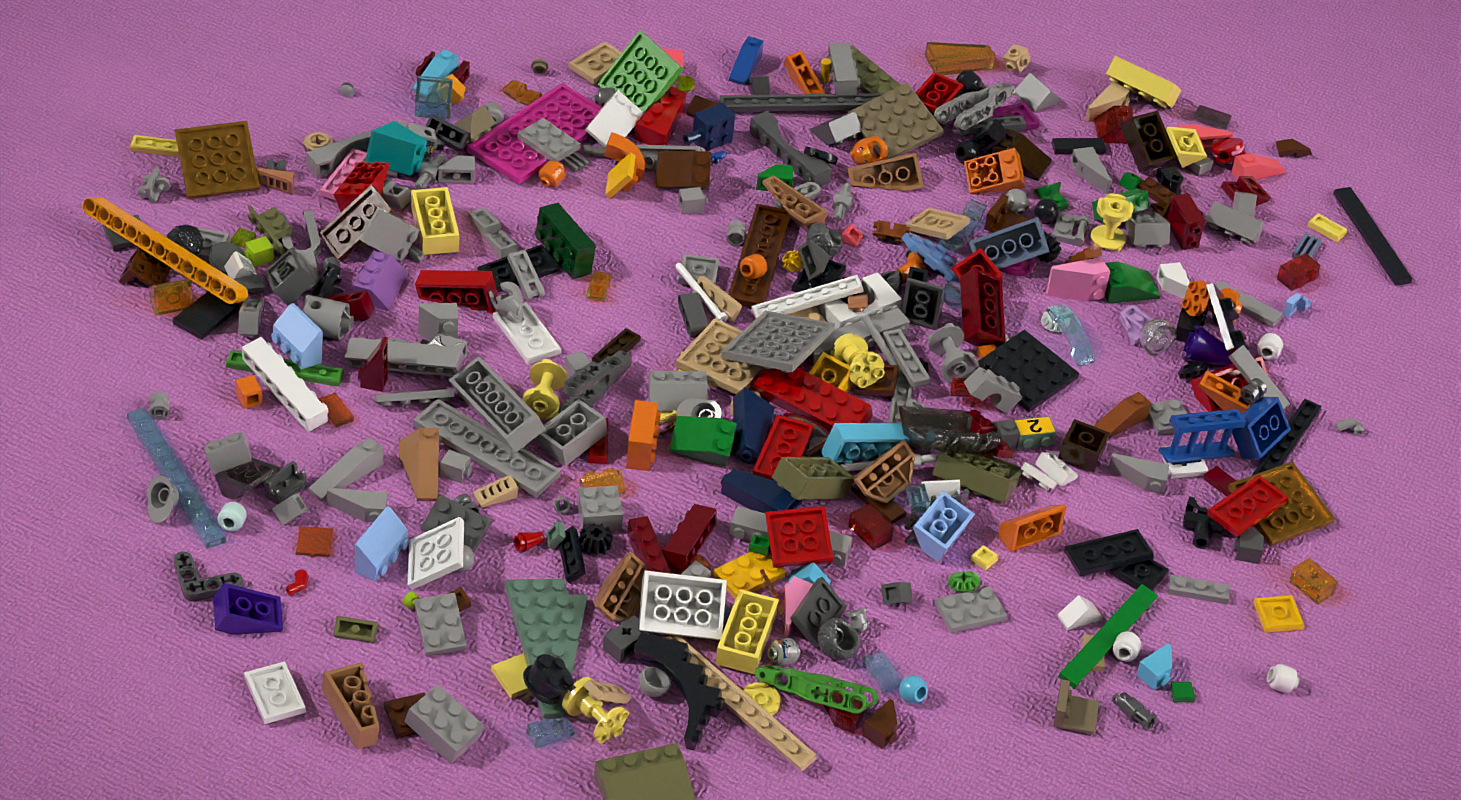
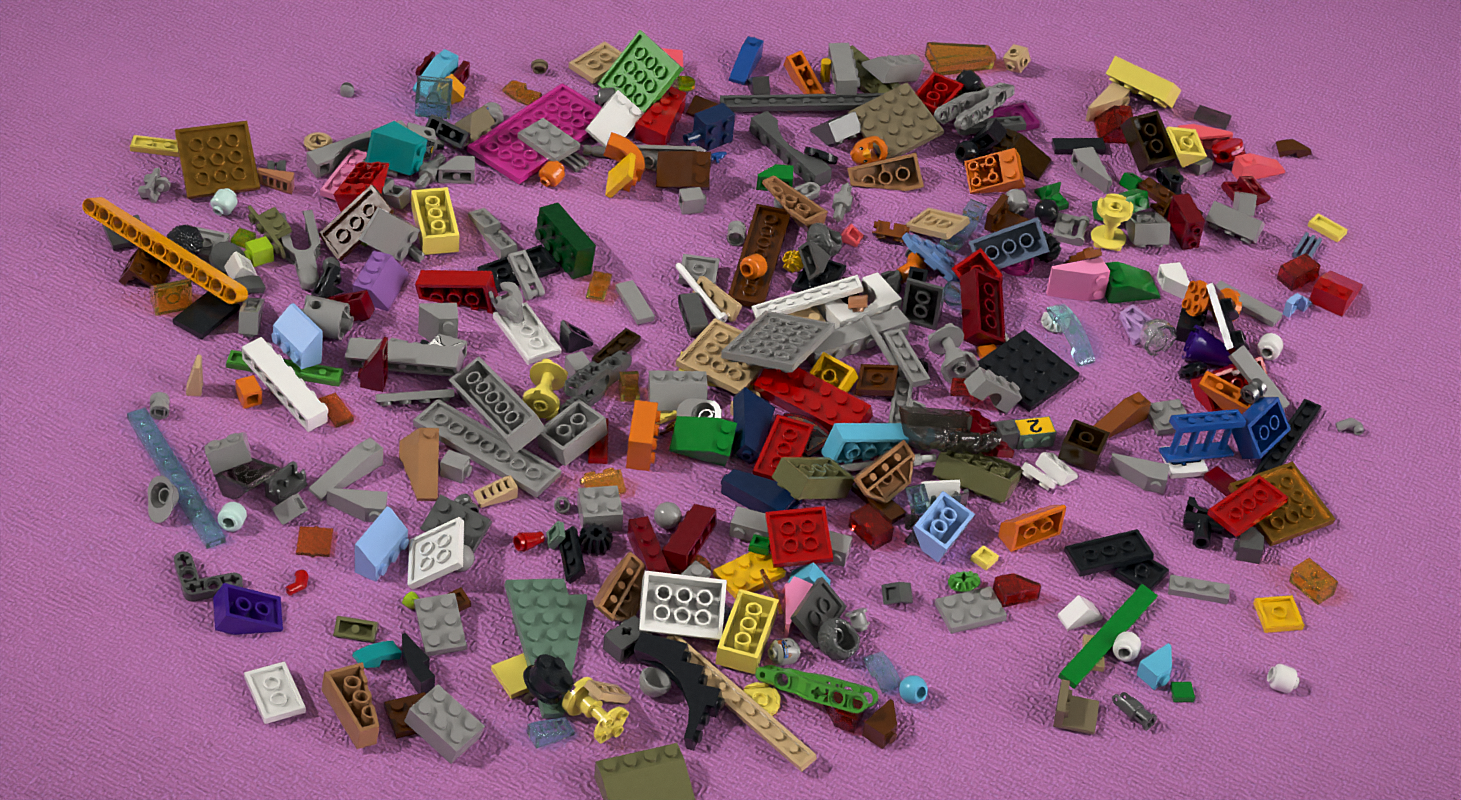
dark grey slope [265,247,316,306] -> none
light yellow piece [831,333,885,388] -> none
light grey slope [1014,73,1062,112] -> none
black tile [1334,187,1413,286] -> none
none -> tan slope [186,355,203,396]
none -> light aqua head [210,188,238,216]
none -> teal slope [352,641,402,668]
none -> black slope [402,633,435,694]
none -> black slope [559,320,594,353]
none -> light grey tile [615,280,655,325]
none -> clear yellow panel [618,371,640,402]
none -> light grey piece [654,502,682,530]
none -> light grey slope [861,54,925,83]
none -> clear red slope [993,573,1041,607]
none -> red slope [1309,270,1363,317]

